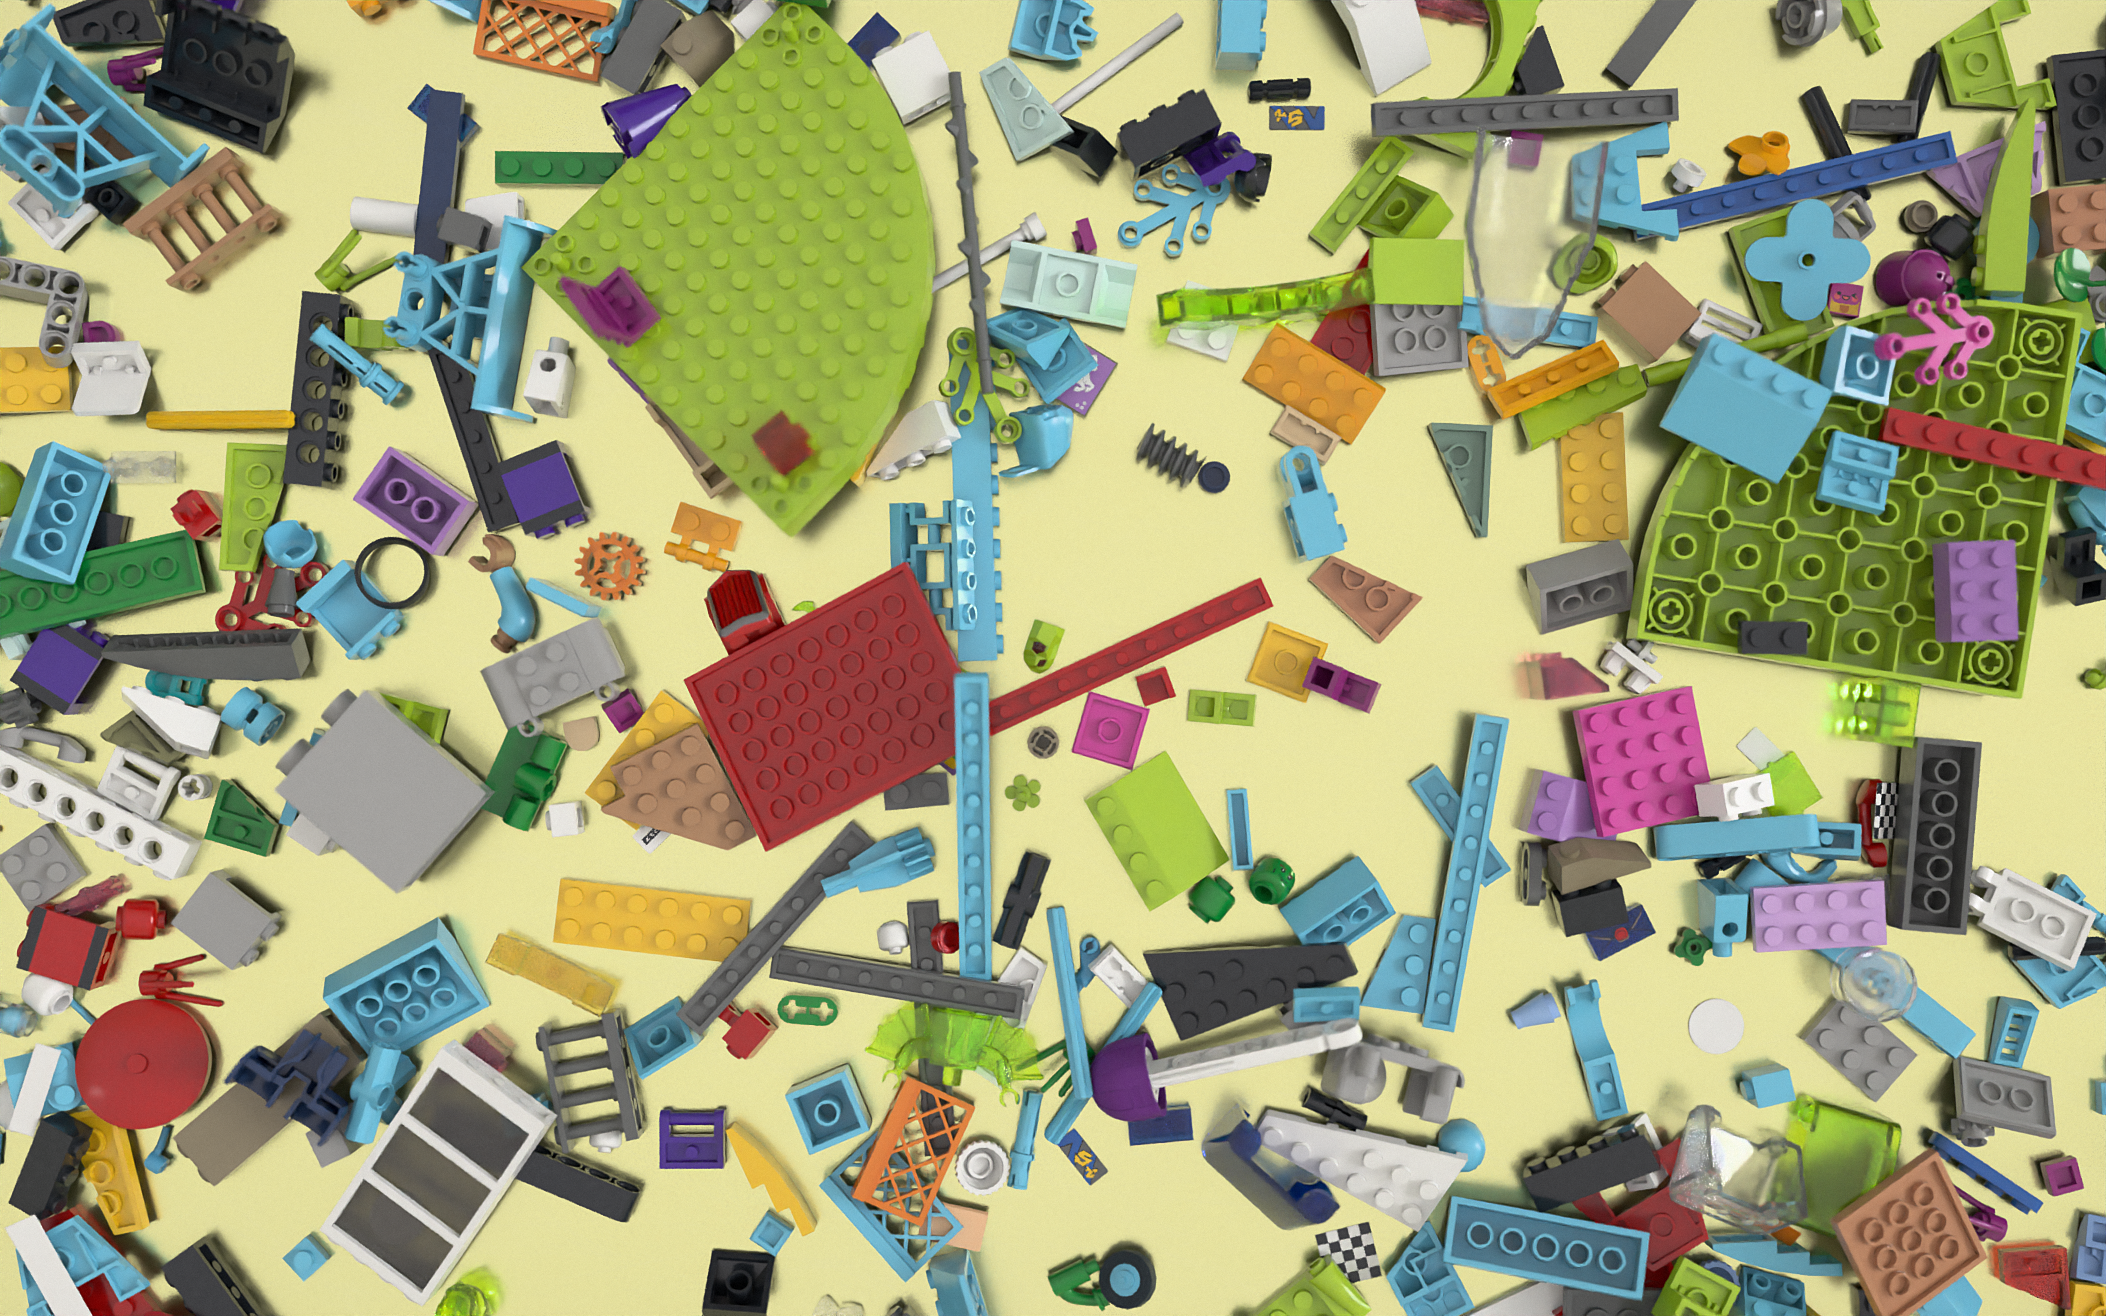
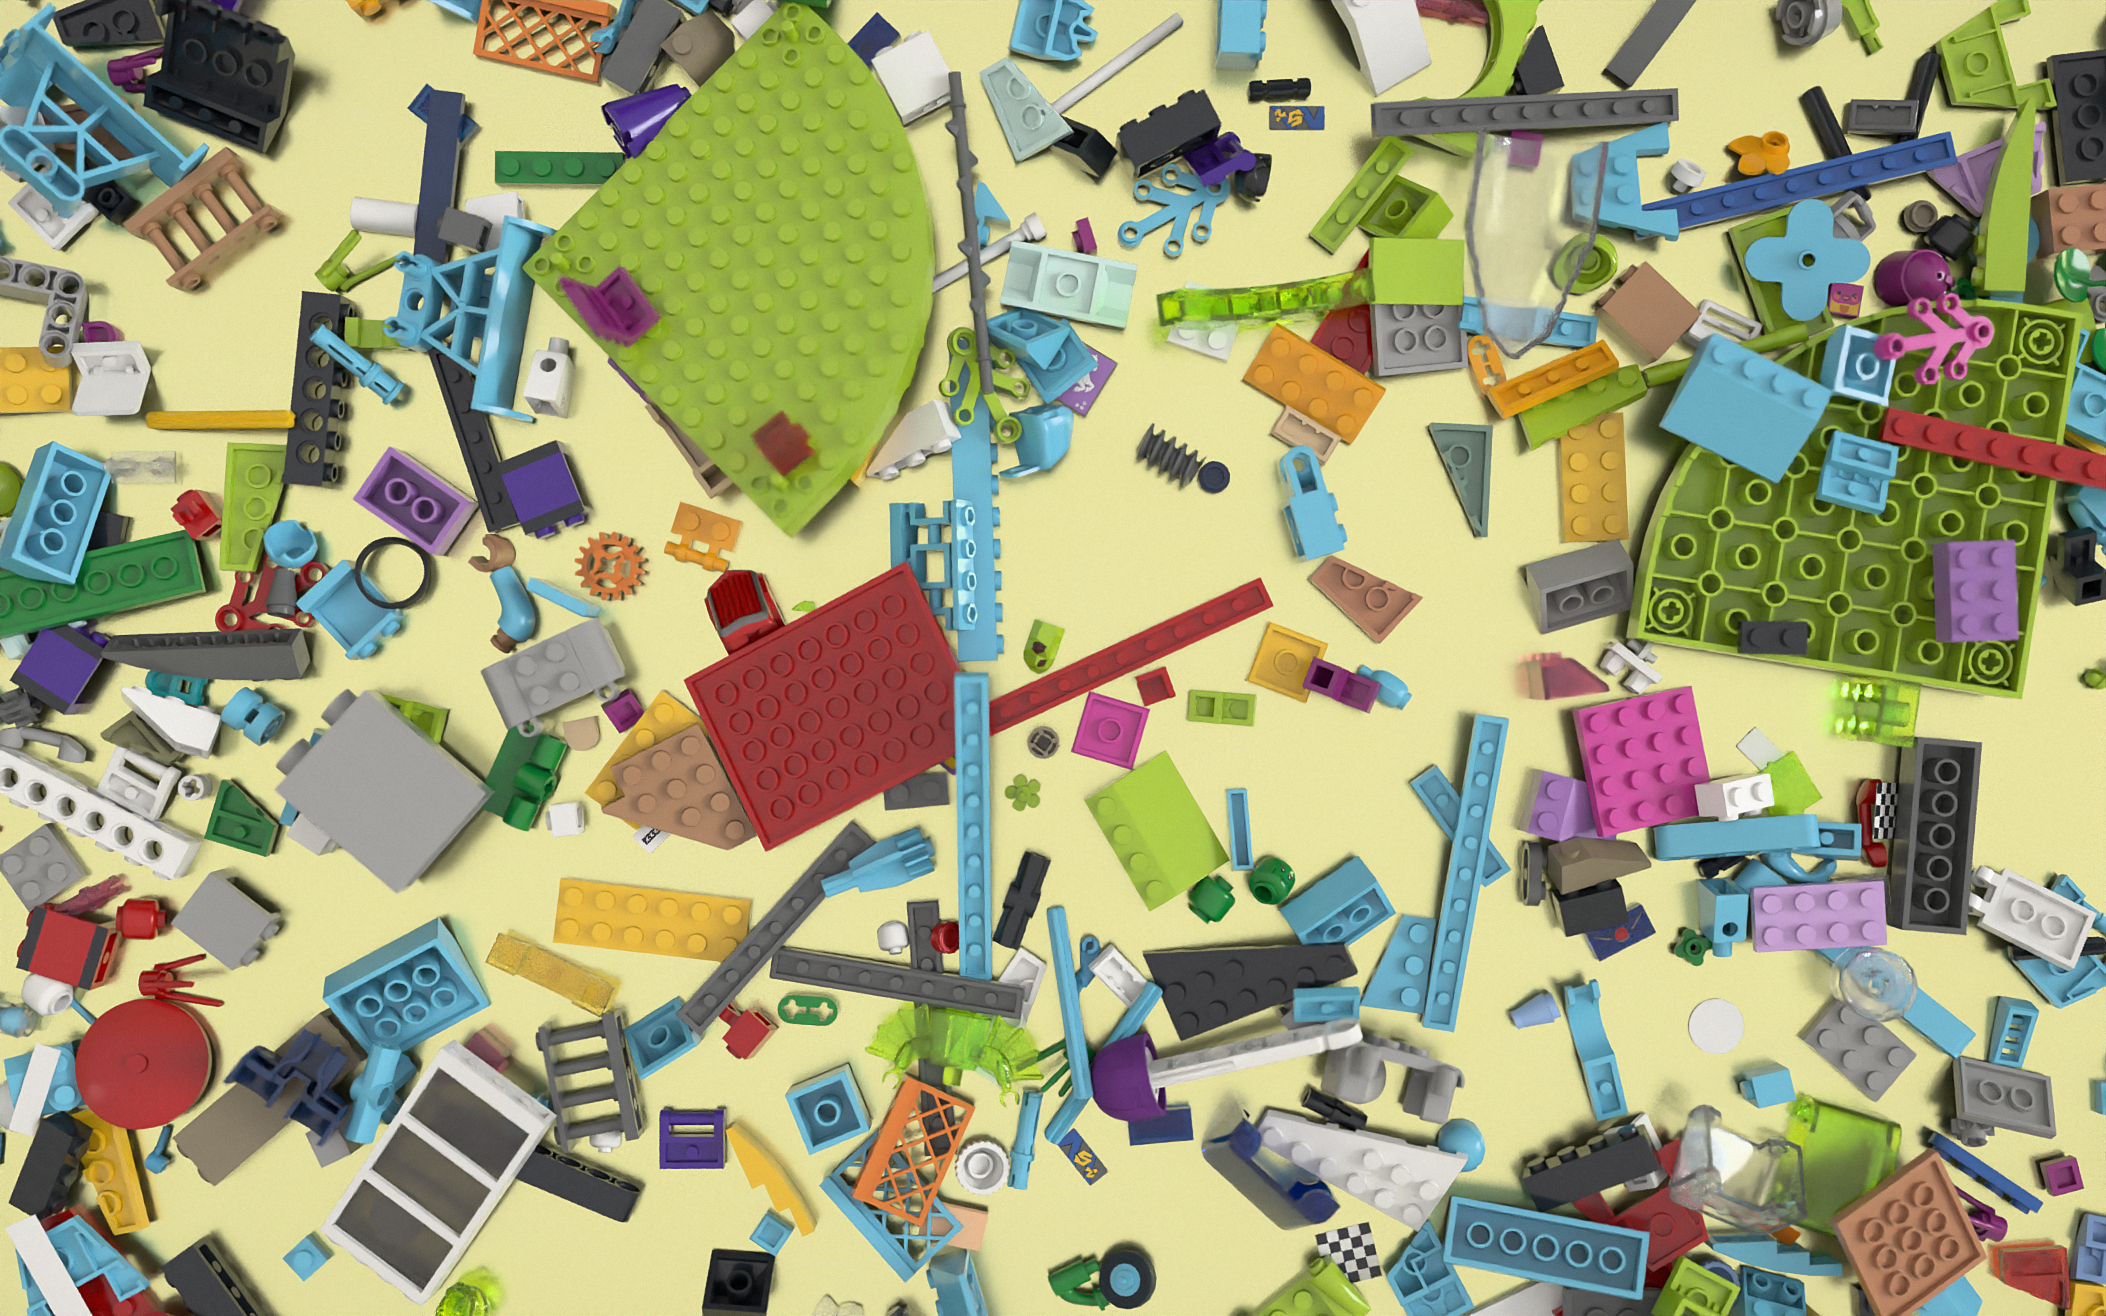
none -> medium azure slope [974,182,1011,251]
none -> medium azure plant [1357,665,1413,710]

